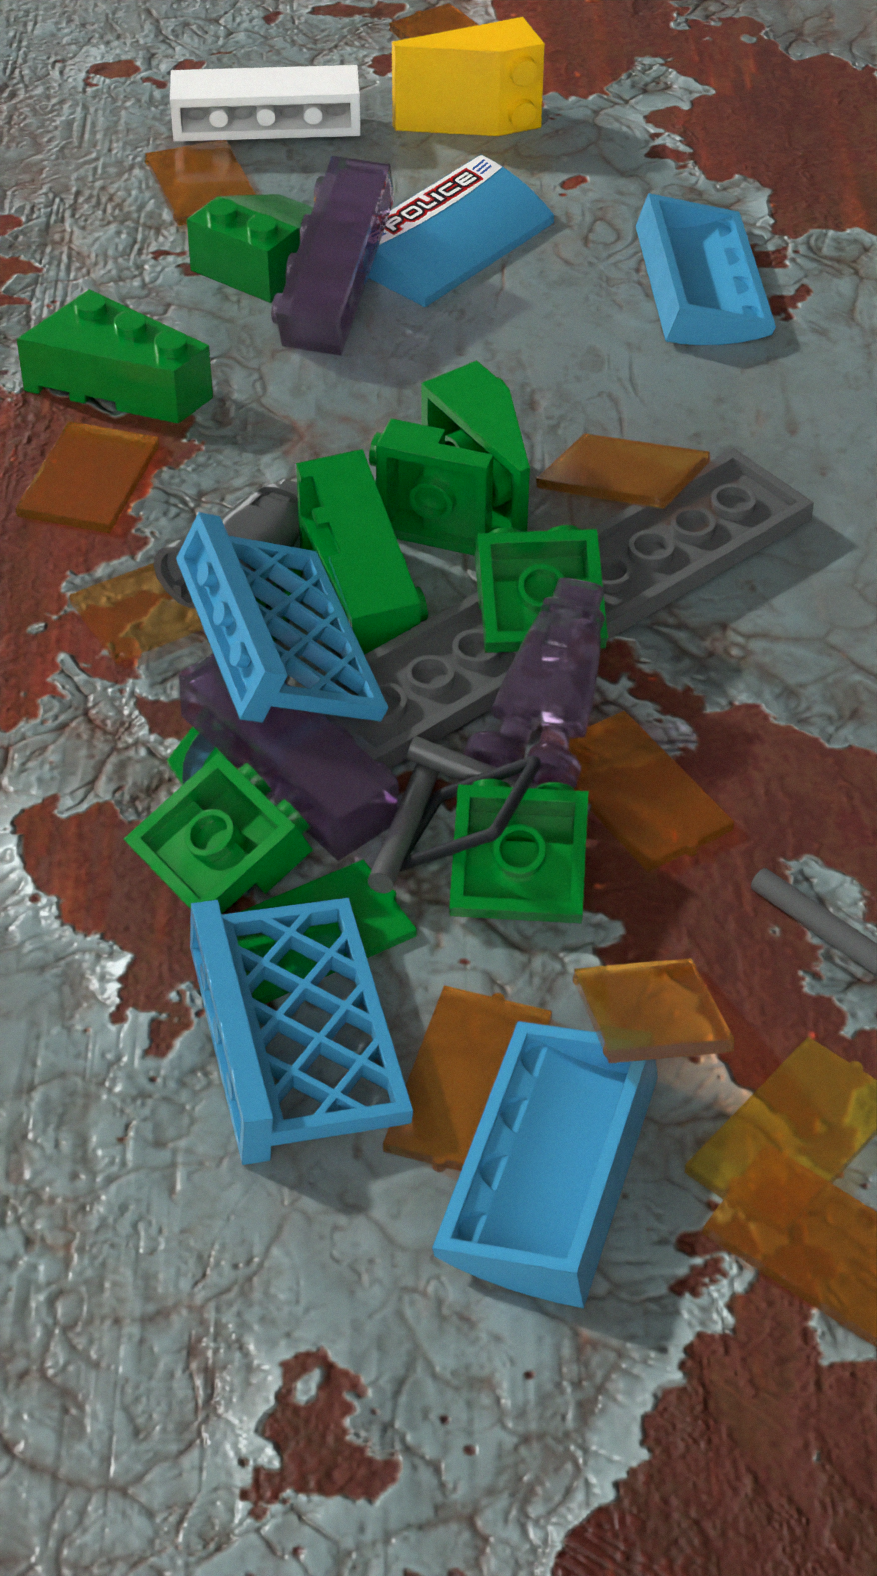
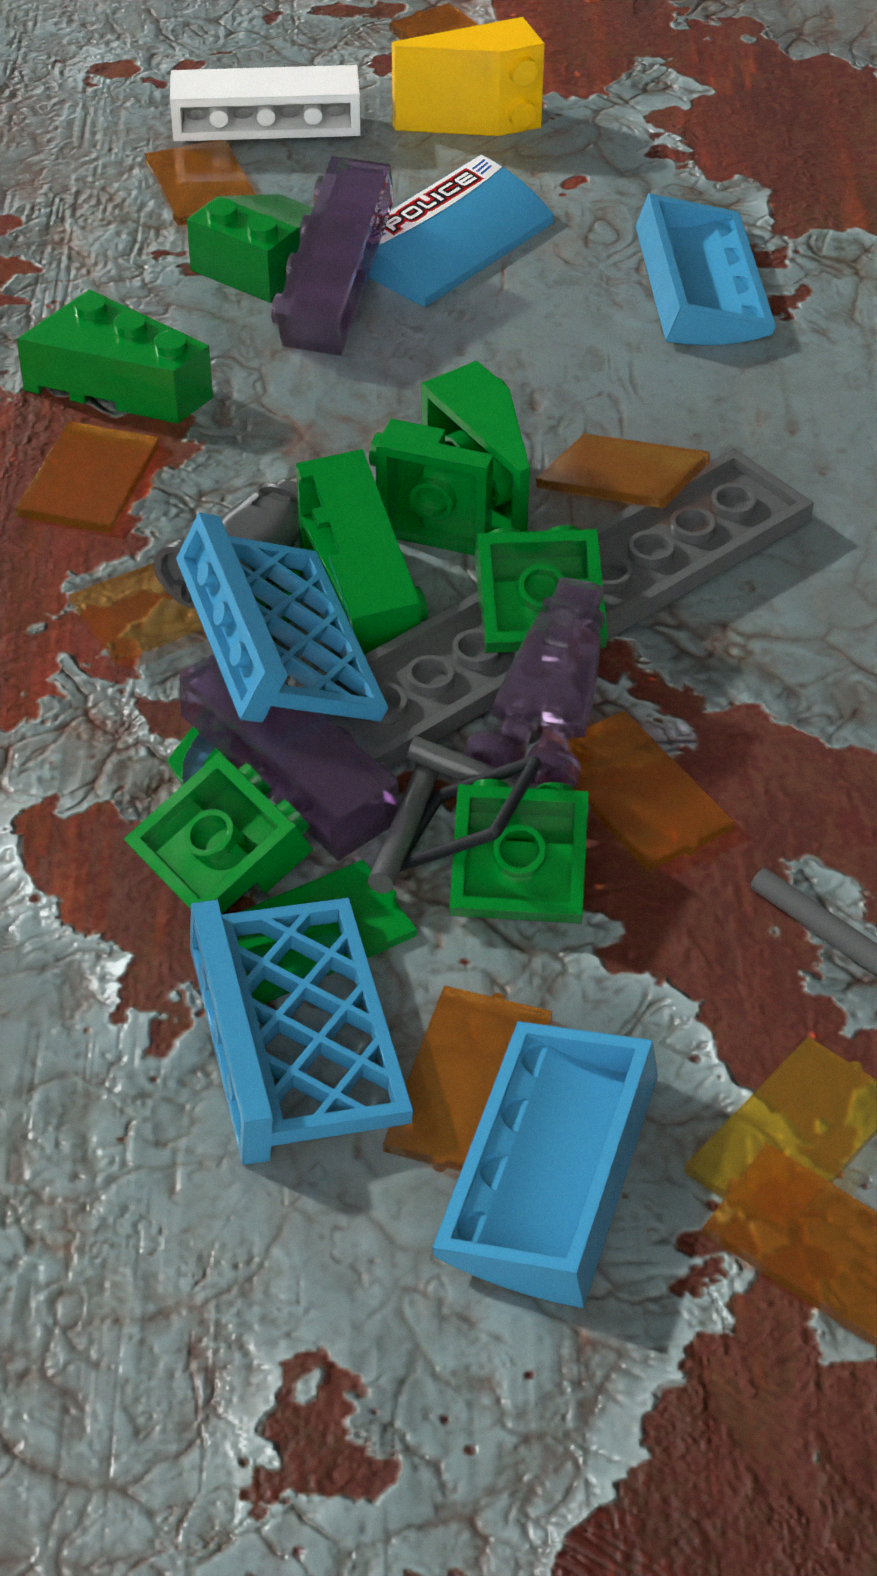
clear orange piece [573,958,735,1063] -> none

